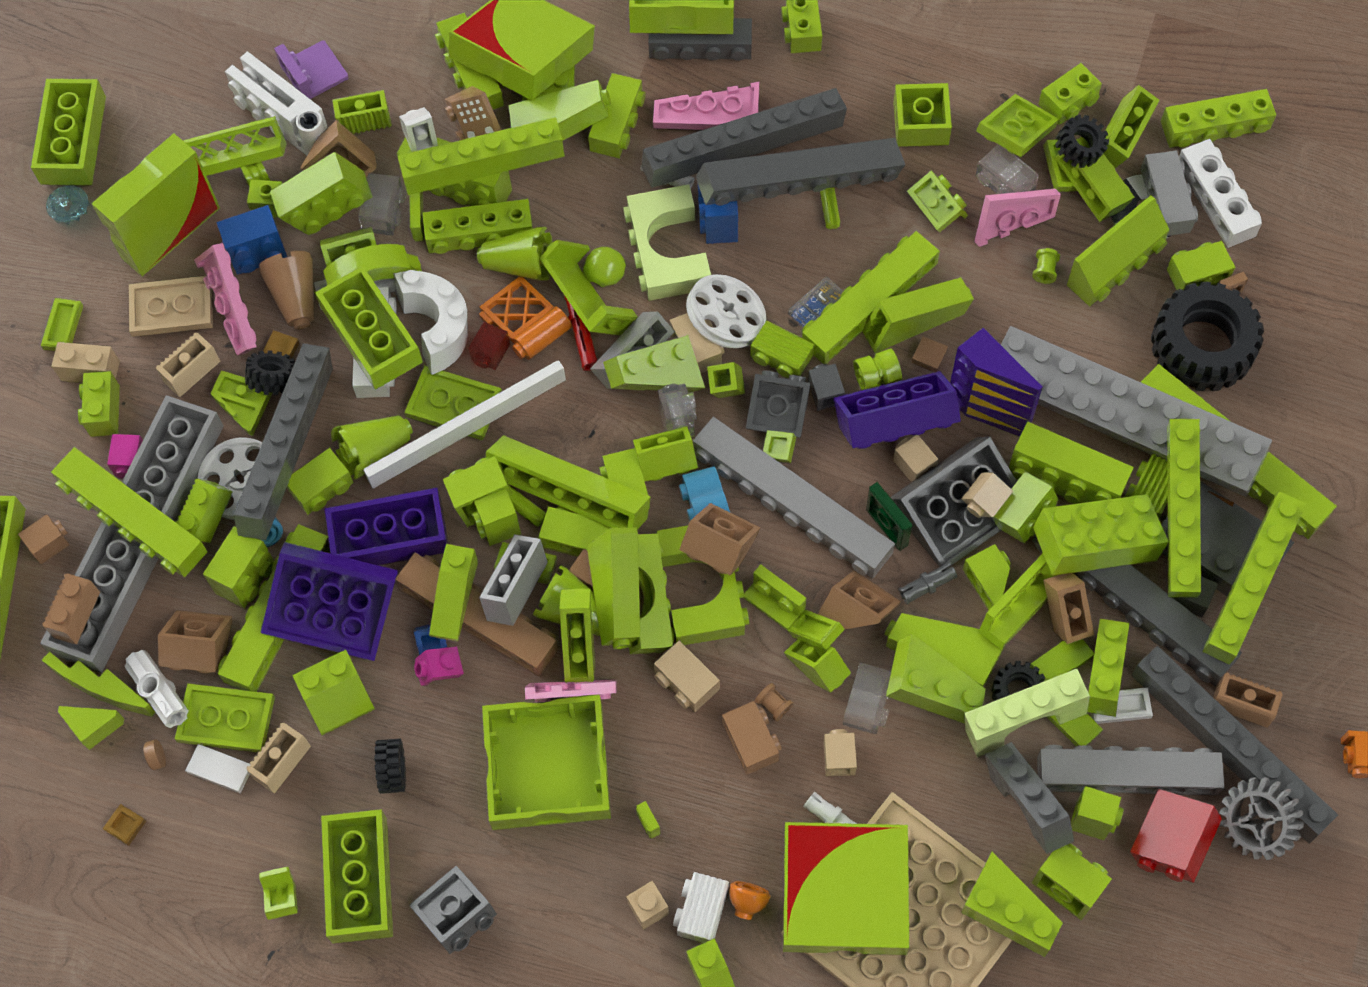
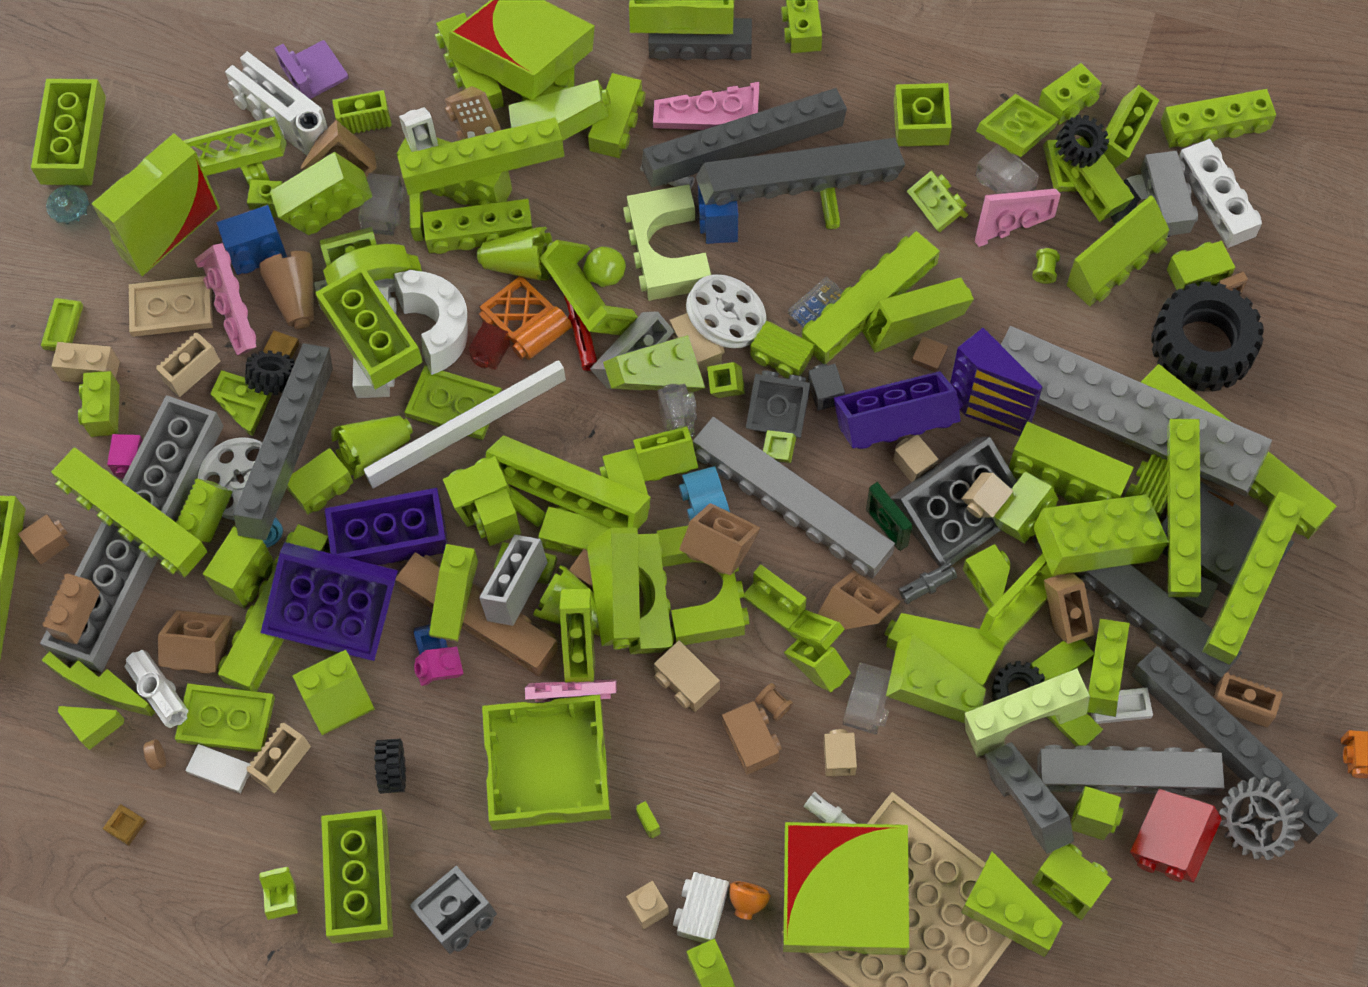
lime wheel [853,348,902,390] -> none

